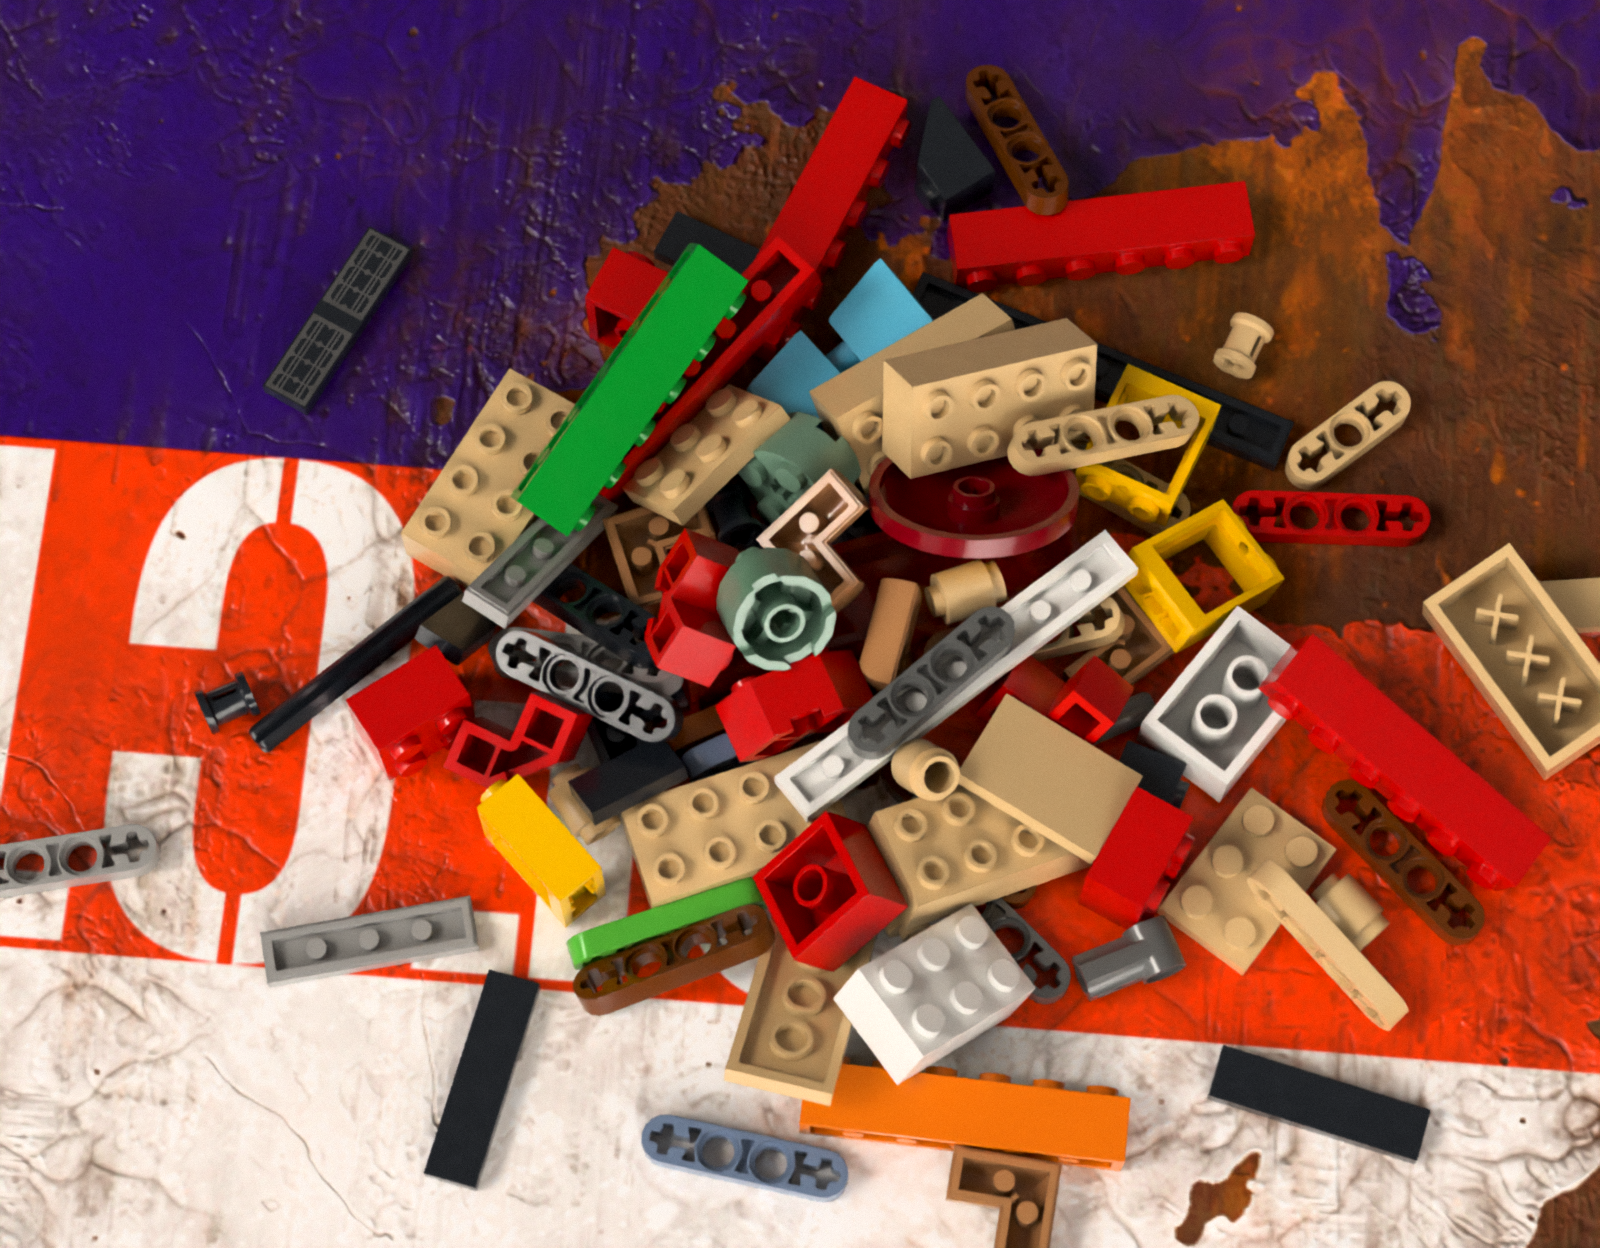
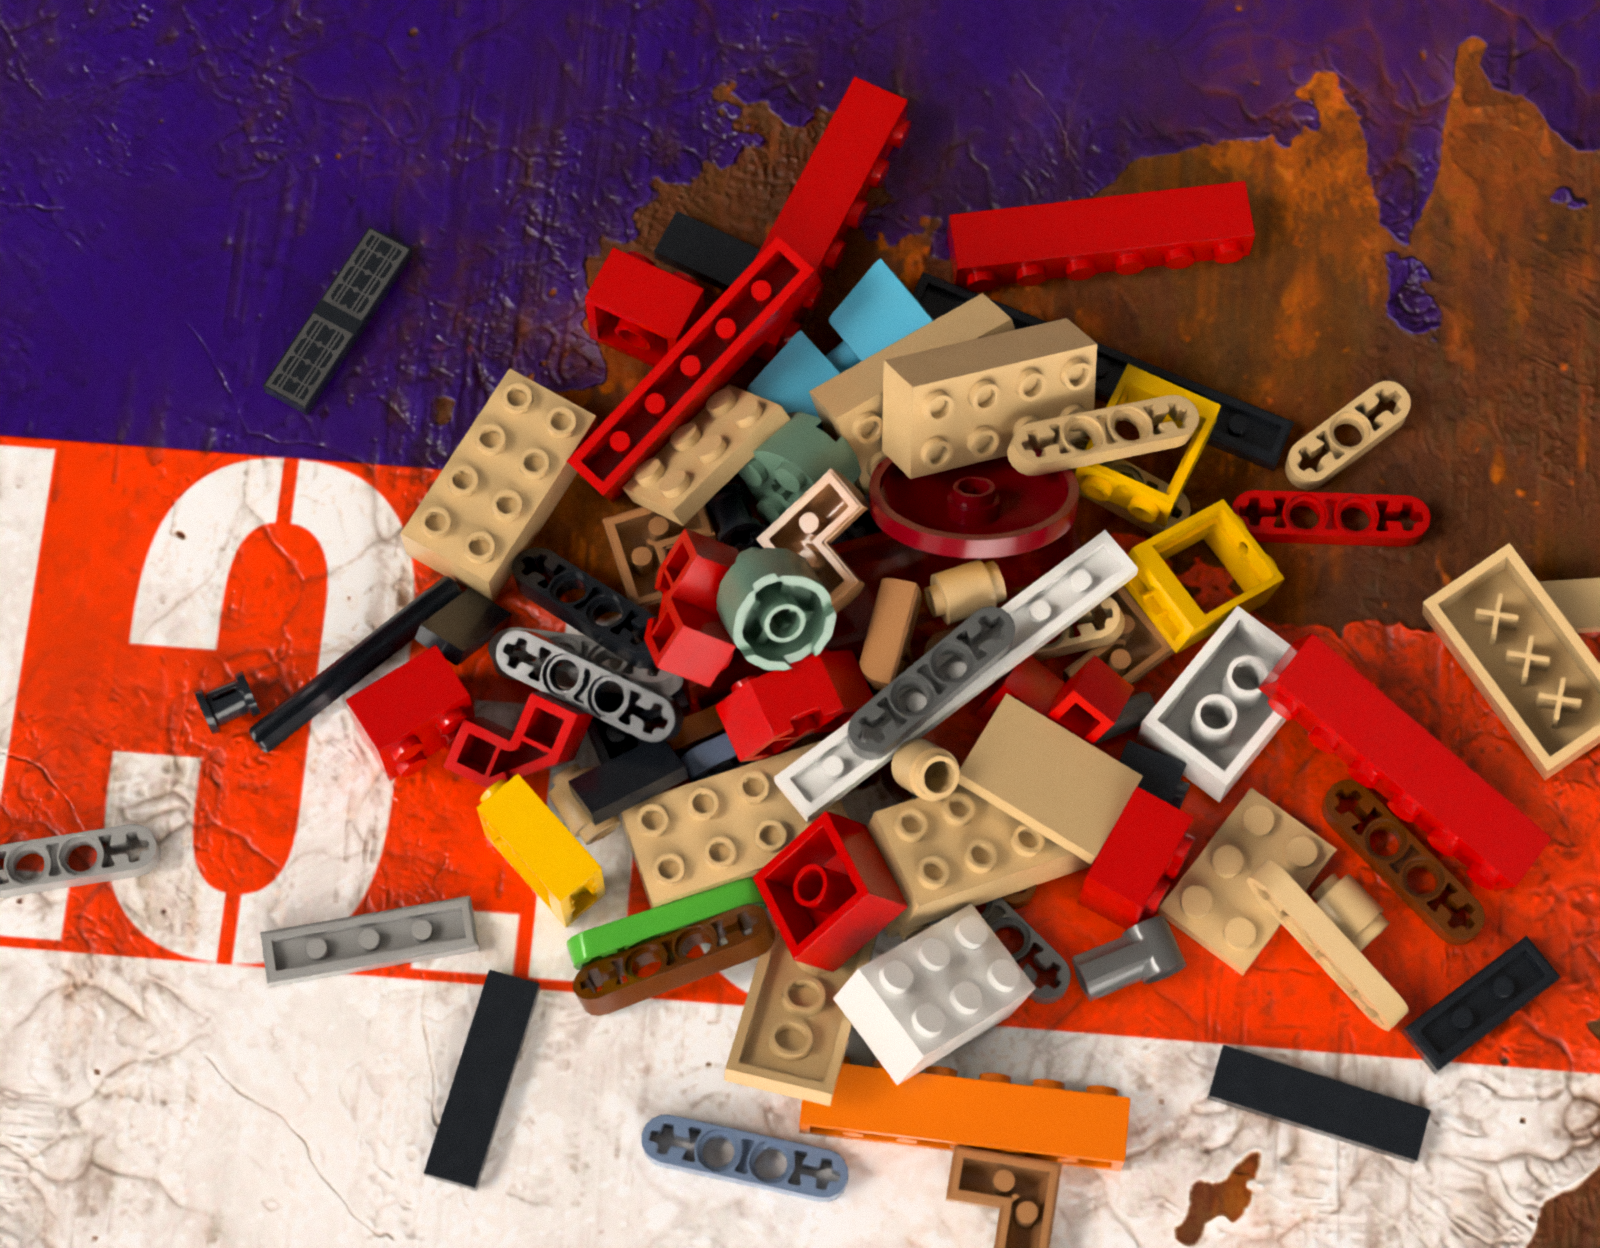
light grey tile [462,494,619,629] -> none
green brick [510,243,749,537] -> none
black slope [914,96,995,222] -> none
reddish brown beam [965,64,1069,215] -> none
tan bush [1213,312,1274,379] -> none
none -> black tile [1401,936,1561,1074]

